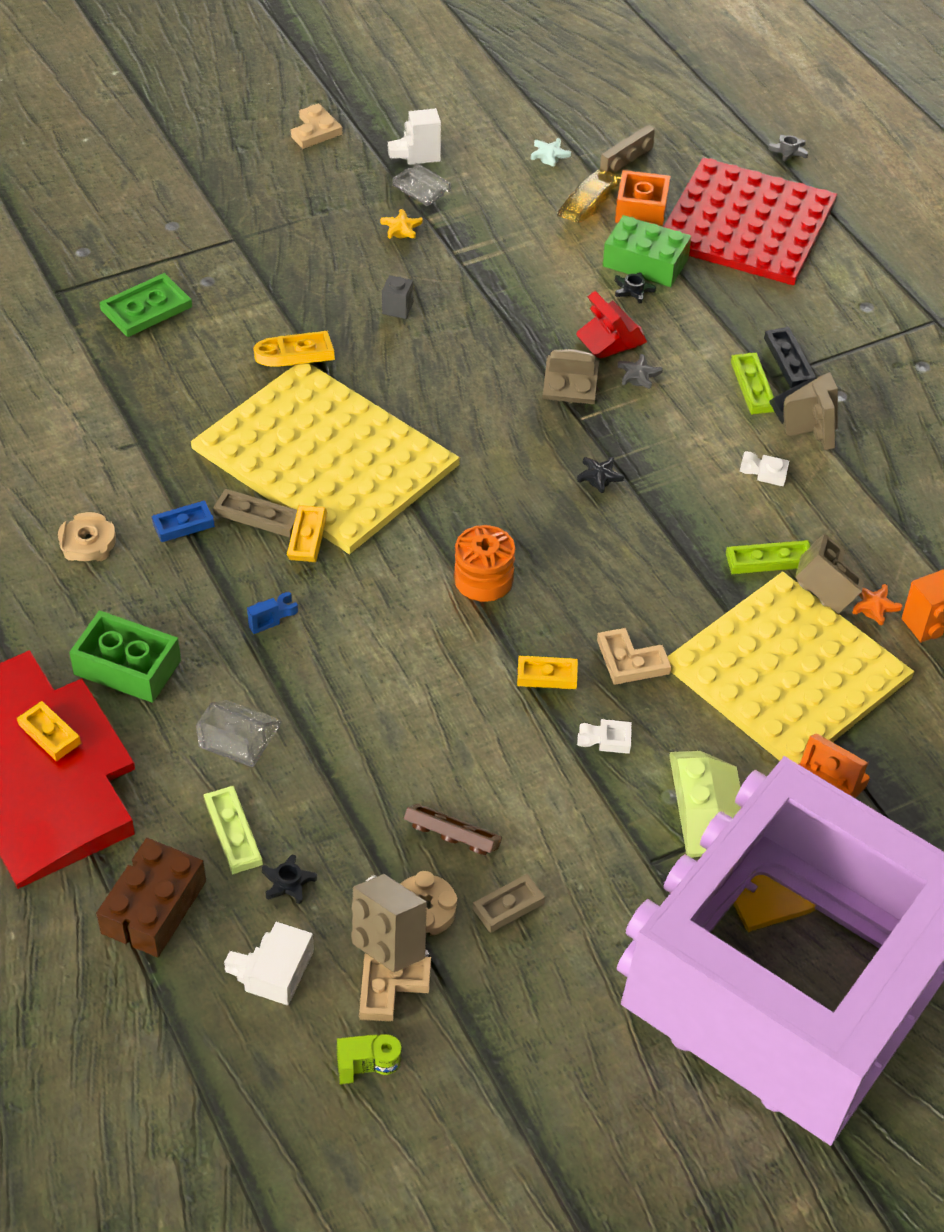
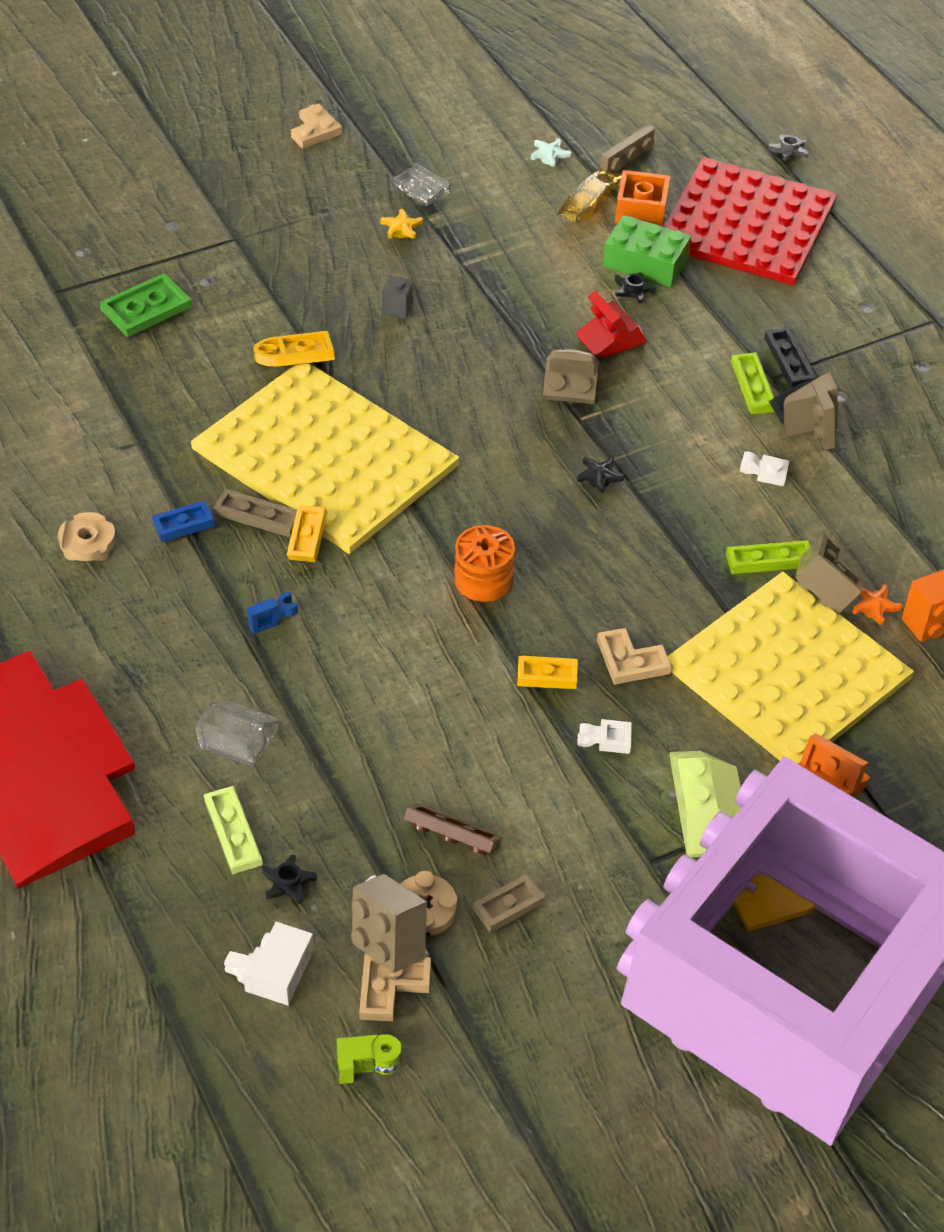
yellow plate [17,701,81,761] -> none
bright green brick [69,610,181,703] -> none
reddish brown piece [96,837,206,957] -> none
white hinge [388,109,441,165] -> none
dark grey animal [618,354,663,389] -> none

